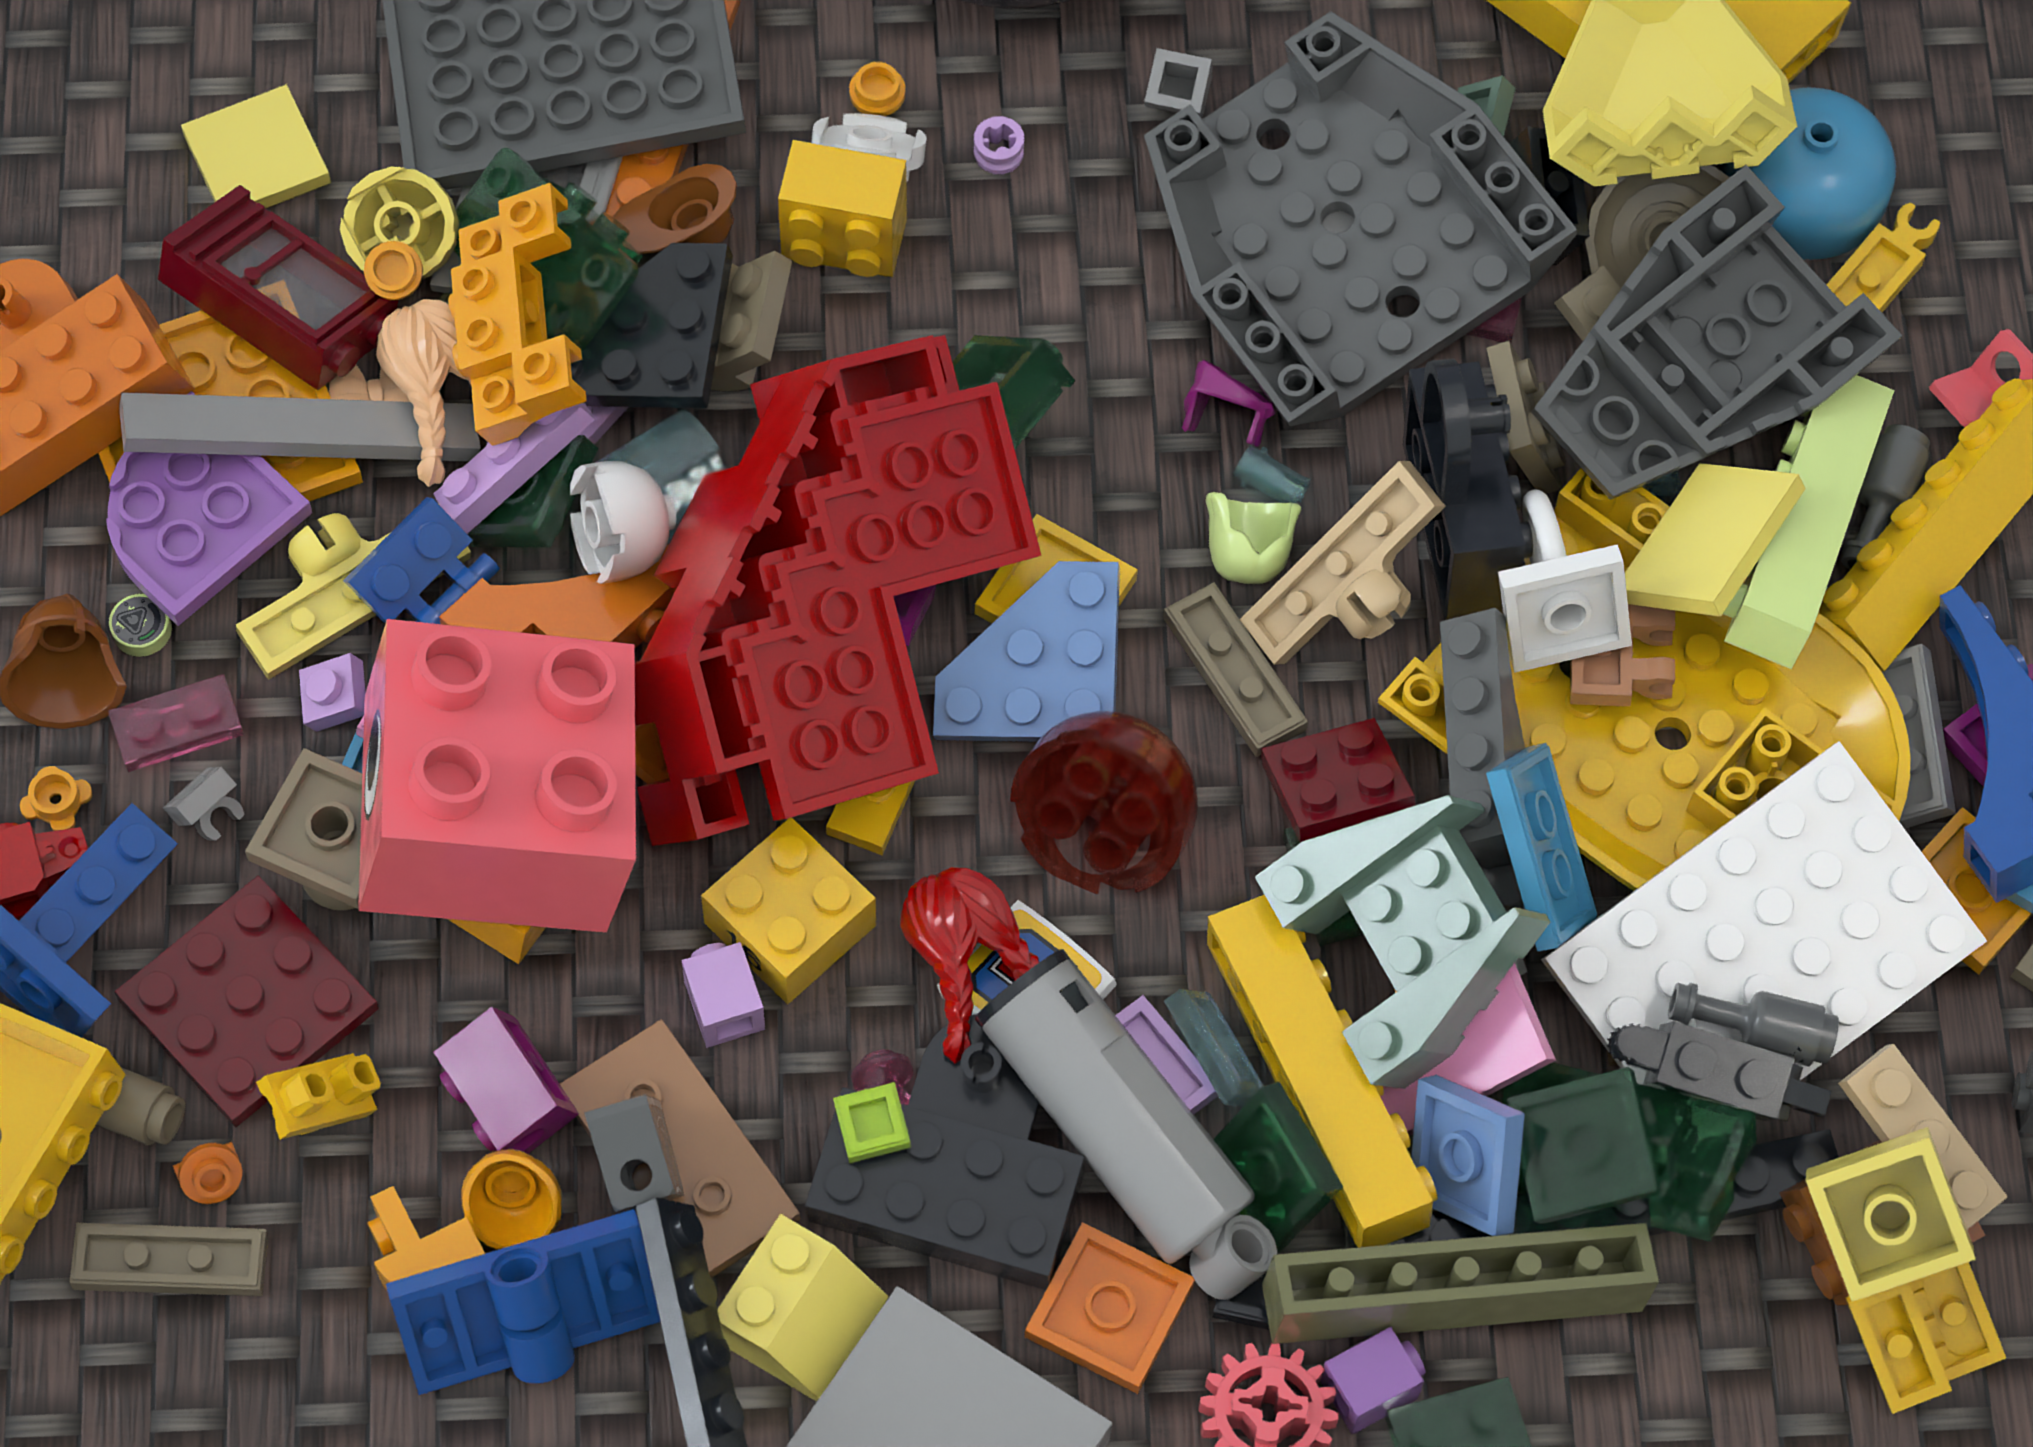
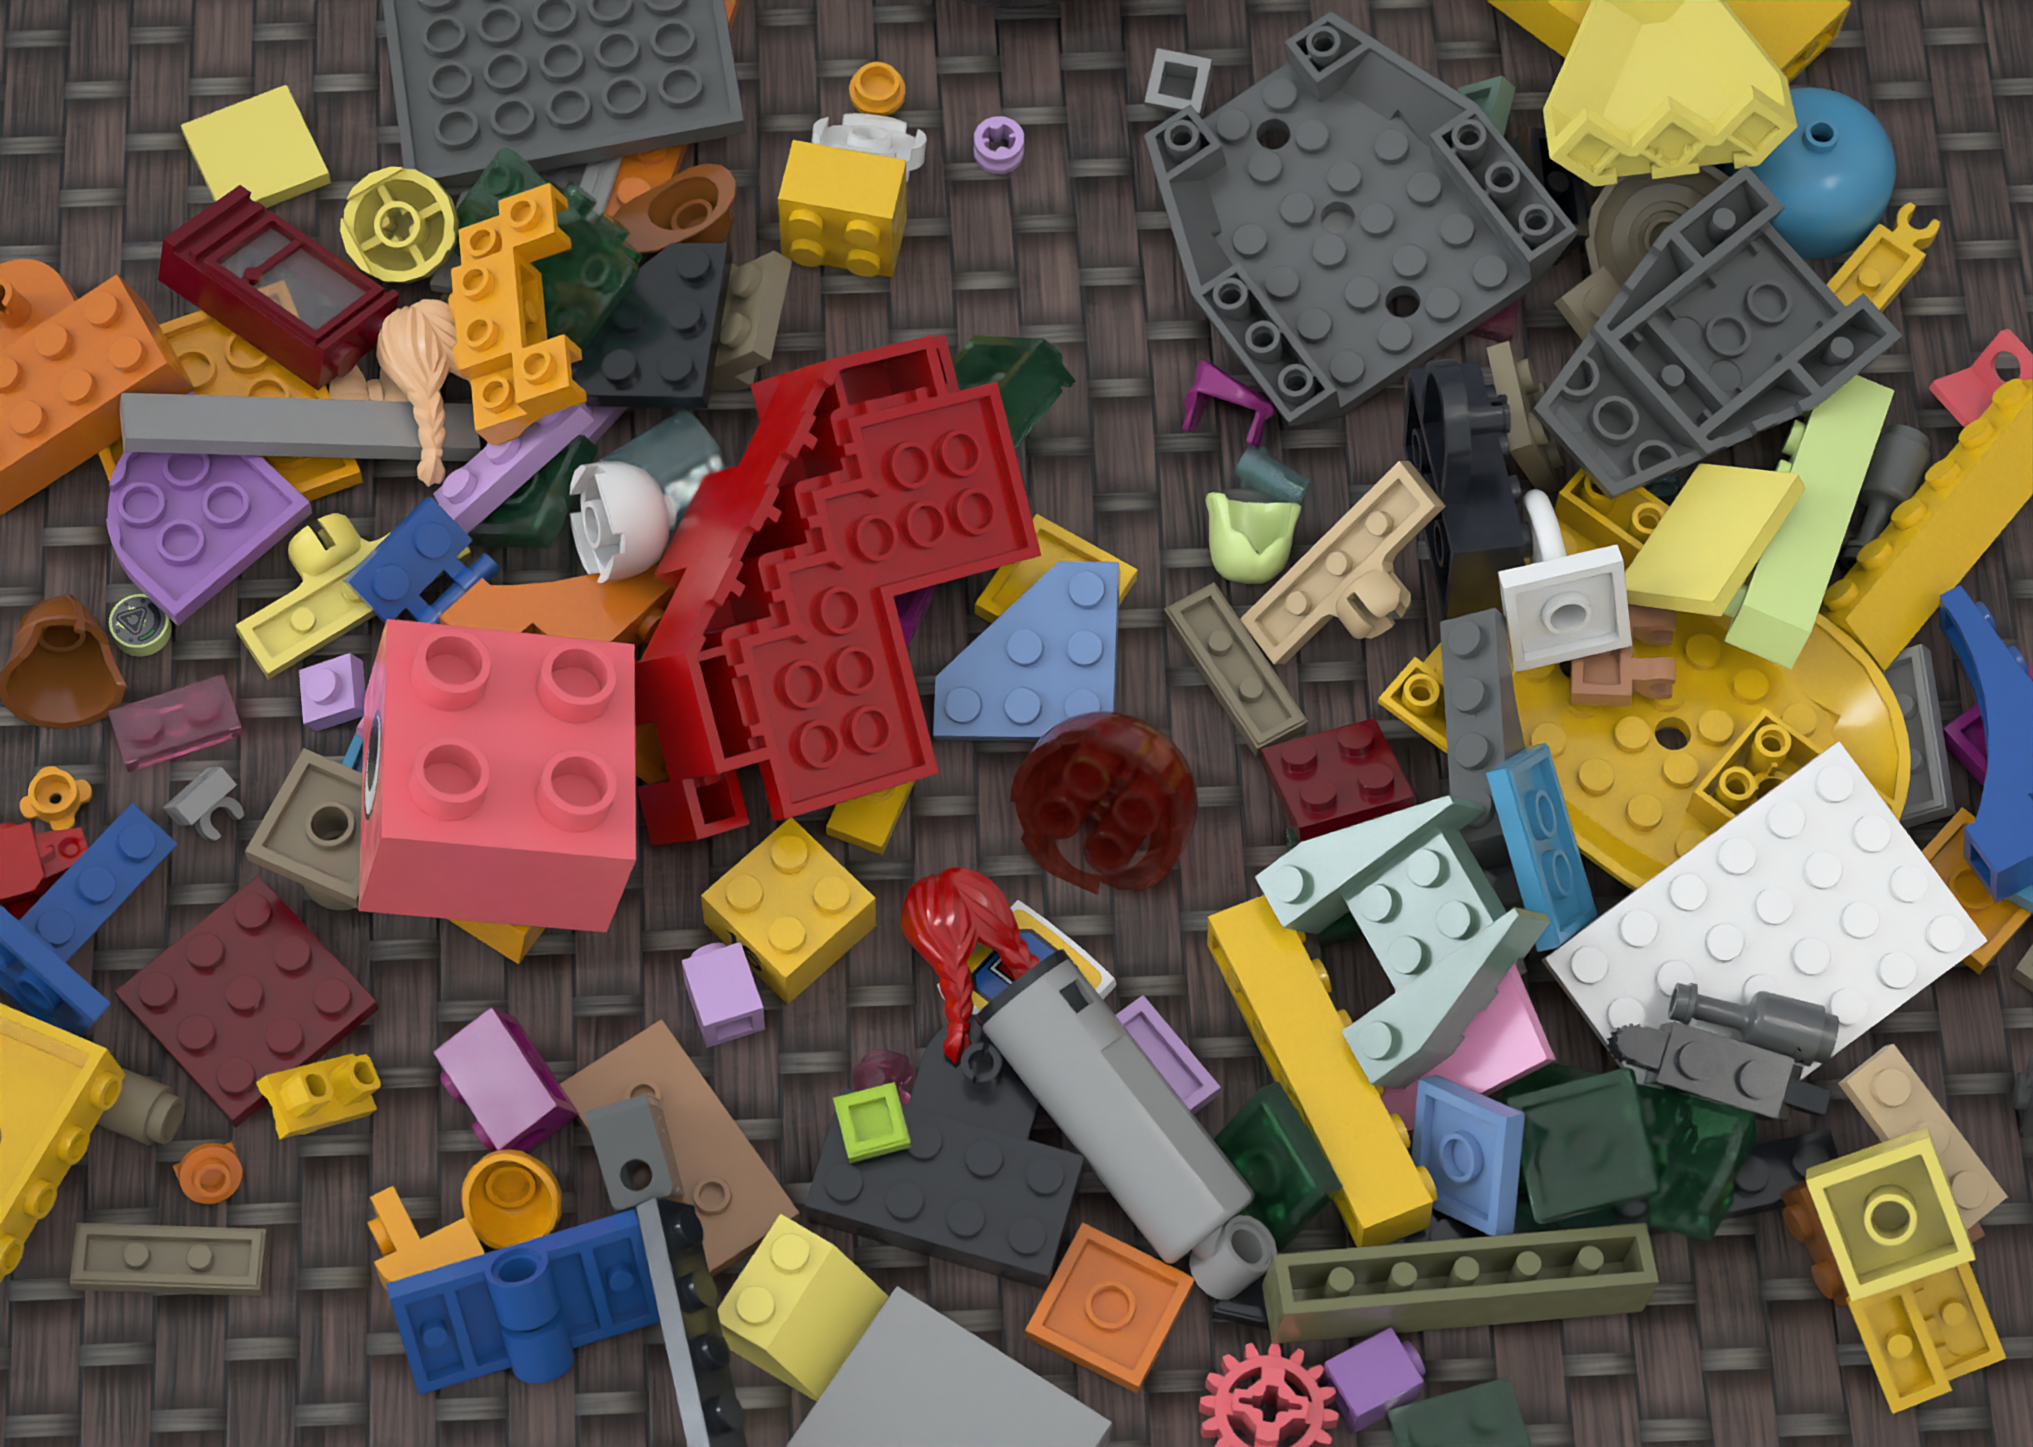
light orange plate [364,241,423,300] -> none
clear light blue tile [1164,989,1267,1107] -> none

